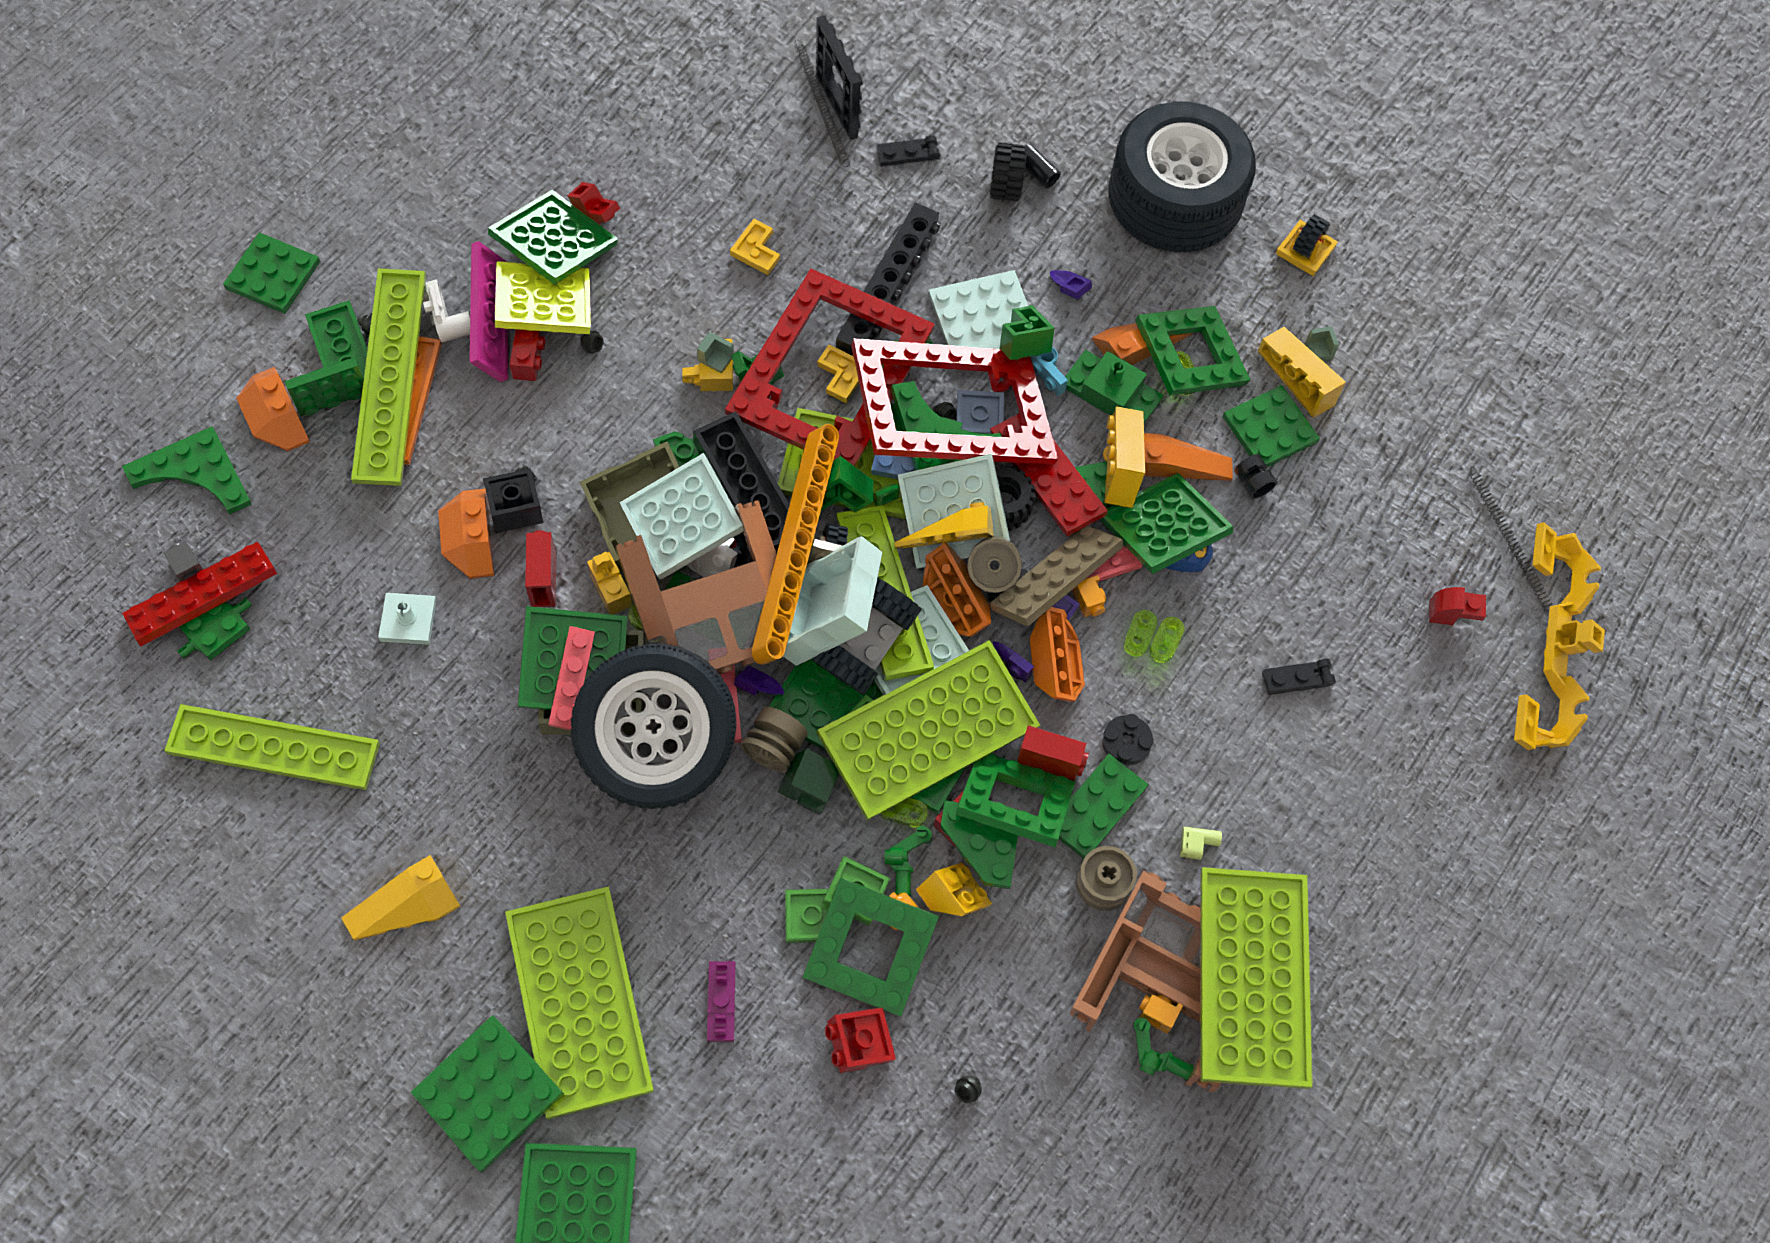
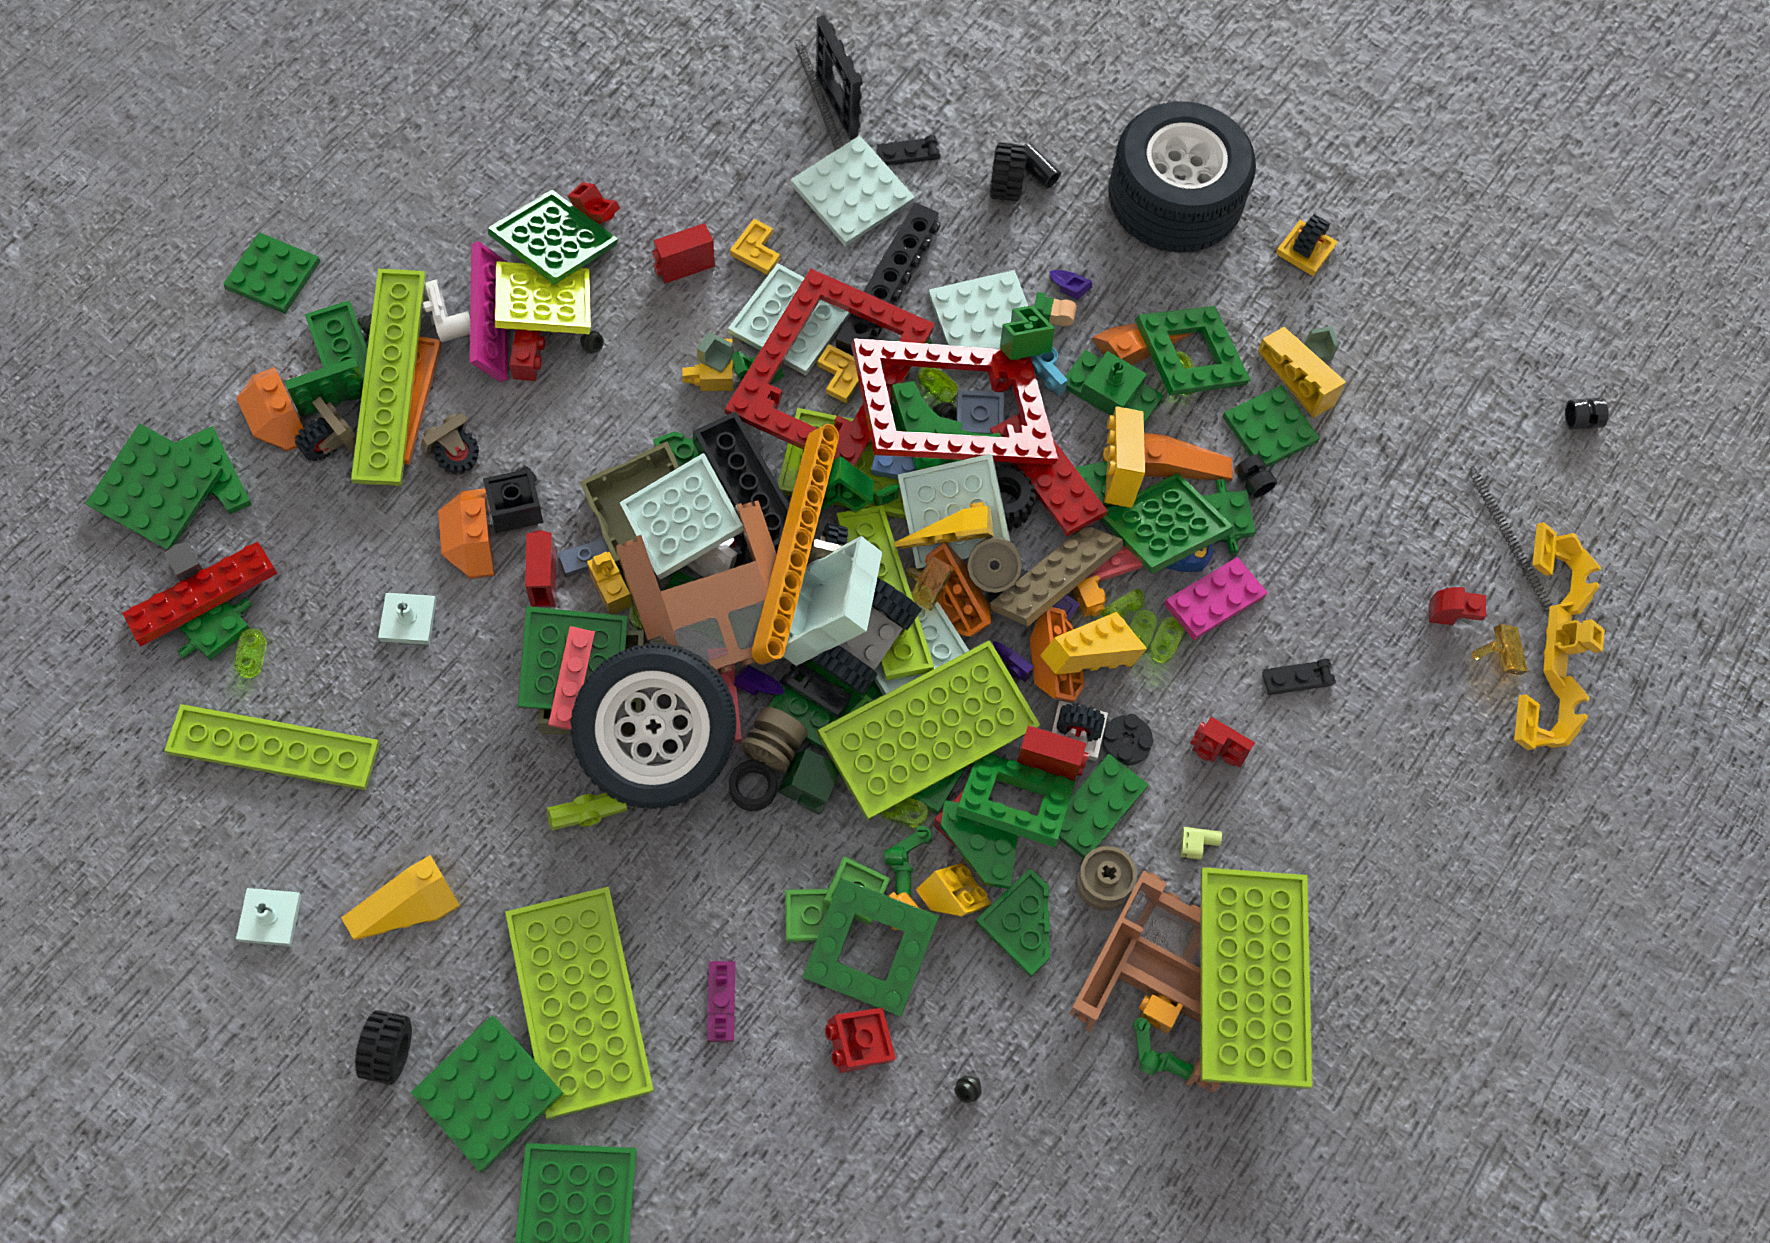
none -> green plate [85,423,224,550]
none -> clear neon green plate [234,629,267,678]
none -> light aqua tile [236,888,302,946]
none -> plate [295,397,357,461]
none -> black tyre [355,1010,412,1085]
none -> plate [420,412,479,475]
none -> lime piece [546,793,628,830]
none -> sand blue plate [558,538,609,577]
none -> red brick [652,223,715,284]
none -> light aqua plate [728,263,850,376]
none -> black tyre [729,760,777,811]
none -> black plate [780,663,852,718]
none -> light aqua plate [790,136,915,247]
none -> clear yellow plate [907,555,954,611]
none -> clear neon green plate [918,367,958,403]
none -> green plate [975,868,1050,978]
none -> light nougat leg [1034,292,1077,326]
none -> yellow wedge [1040,612,1147,675]
none -> black plate [1052,700,1108,761]
none -> clear neon green plate [1101,588,1146,618]
none -> dark pink plate [1164,557,1268,640]
none -> red plate [1190,717,1255,768]
none -> green plate [1203,479,1255,555]
none -> clear yellow plate [1472,624,1528,675]
none -> black wheel [1565,398,1609,430]

